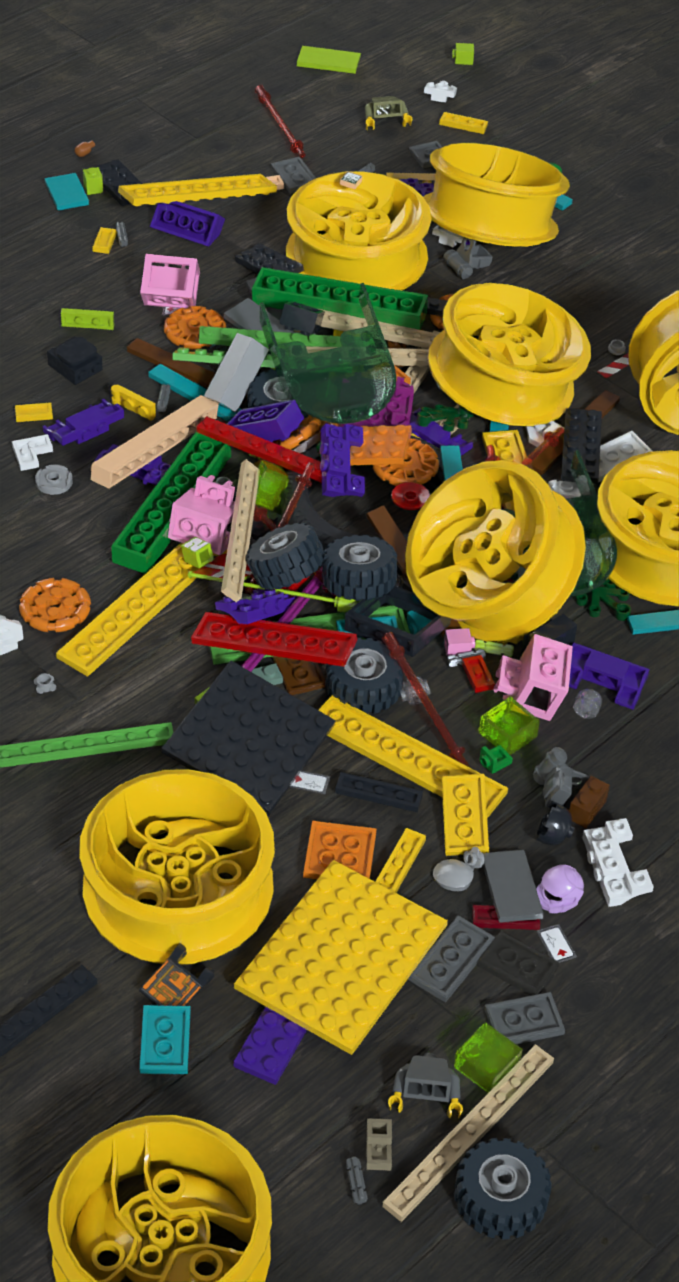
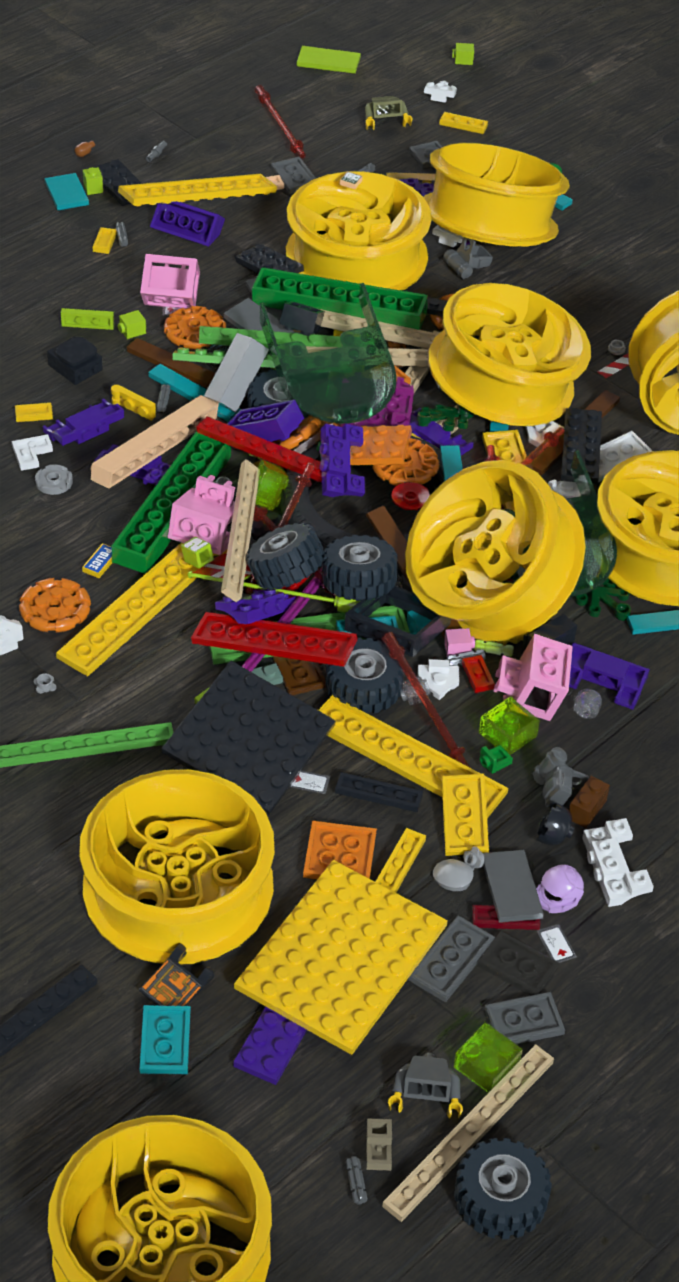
none -> tile [82,543,112,578]
none -> lime brick [118,310,146,339]
none -> dark grey bar [146,141,167,162]
none -> white plate [418,660,459,700]

